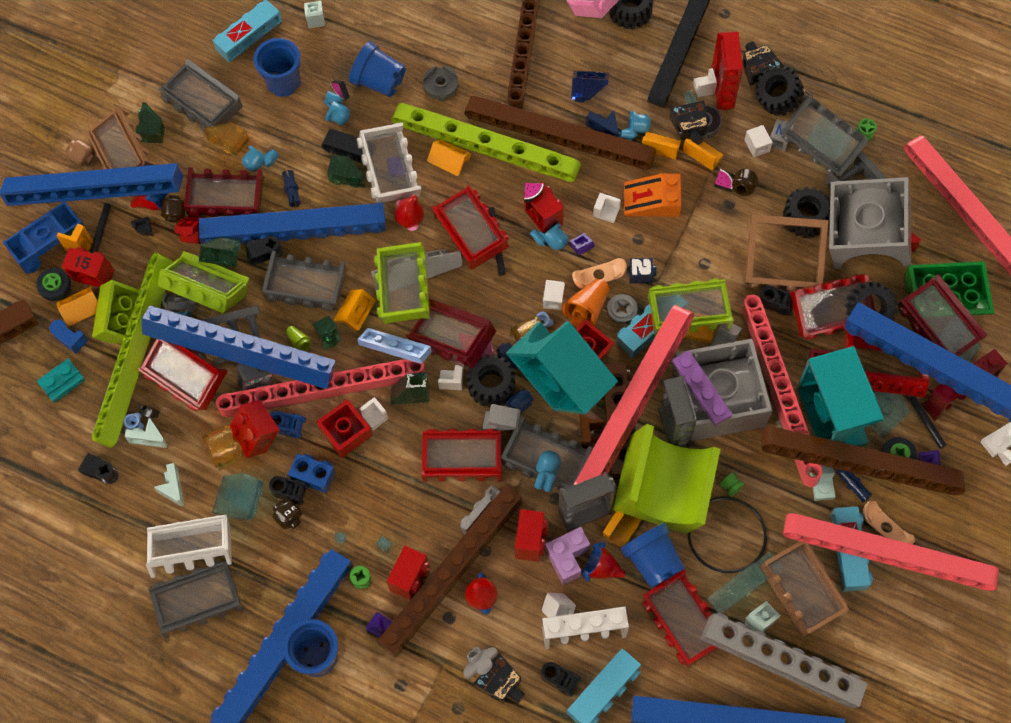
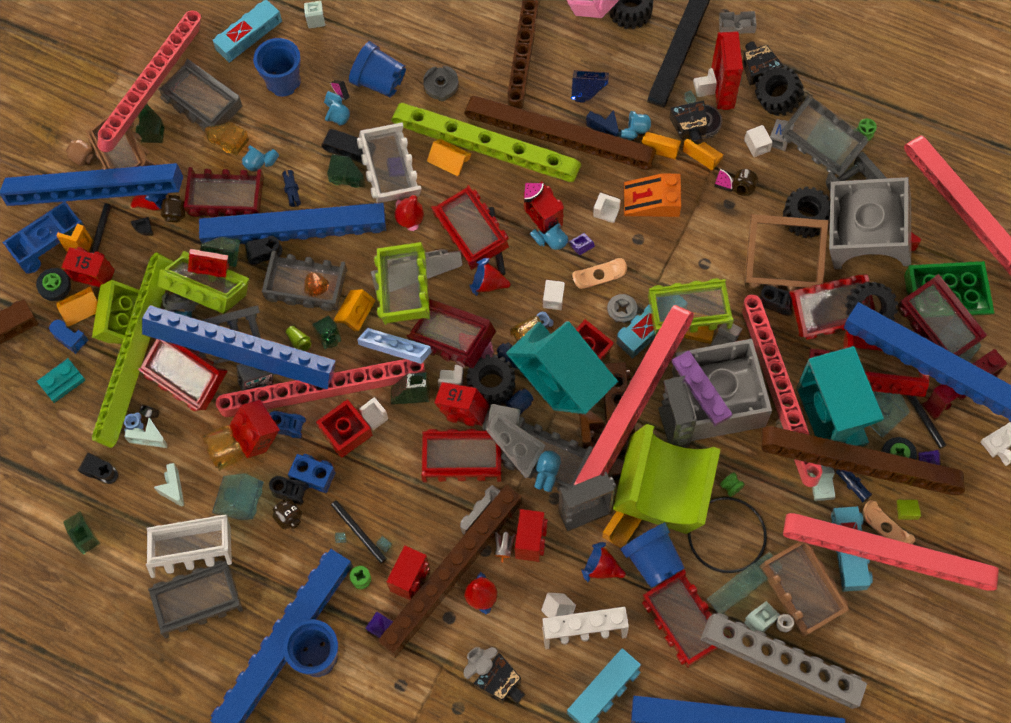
red slope [175,216,203,244] -> none
black piece [541,662,582,697] -> none
lavender brick [545,527,590,585] -> none
orange cone [562,279,610,327] -> none
dark blue brick [629,258,656,283] -> none
none -> clear green slope [63,511,100,554]
none -> coral beam [97,10,201,152]
none -> red bracket [188,249,229,278]
none -> clear orange cone [304,272,329,297]
none -> black bar [331,500,387,564]
none -> red brick [434,382,489,426]
none -> red hat [469,258,511,296]
none -> light grey wing [486,412,546,478]
none -> flat silver piece [495,532,516,563]
none -> light grey piece [719,11,757,34]
none -> white hinge [777,614,794,632]
none -> lime slope [897,500,921,520]

